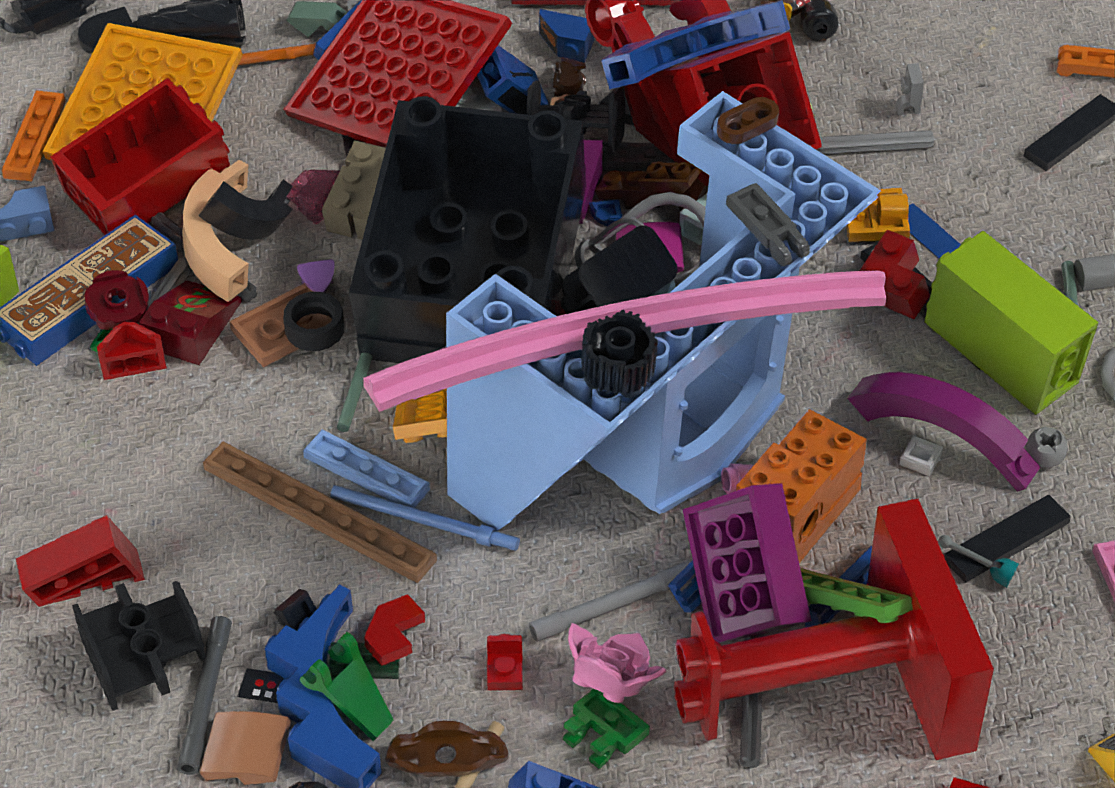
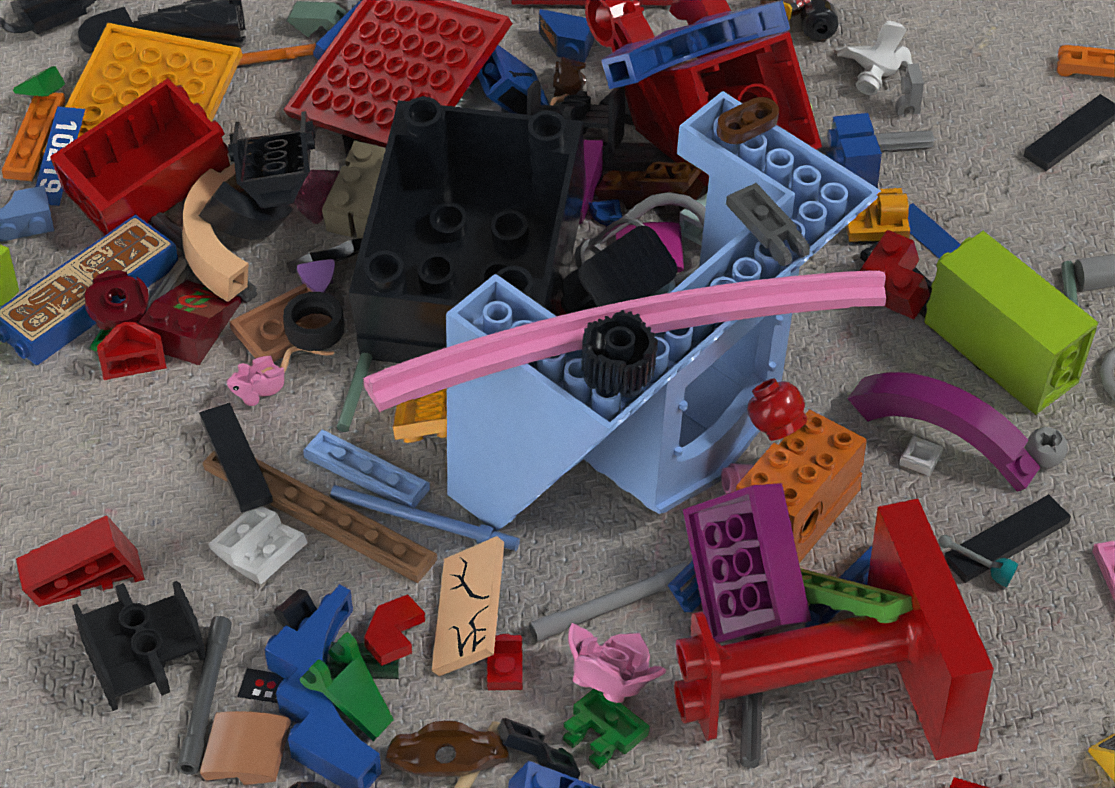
none -> green slope [13,66,65,97]
none -> blue sticker [35,106,85,206]
none -> black tile [199,403,273,513]
none -> white slope [208,506,307,585]
none -> bright pink animal [227,346,334,406]
none -> black slope [228,111,316,208]
none -> black tile [286,238,363,274]
none -> light nougat tile [431,536,504,676]
none -> black tile [497,718,581,779]
none -> red piece [747,378,808,441]
none -> blue piece [825,113,882,188]
none -> white animal [835,21,913,96]

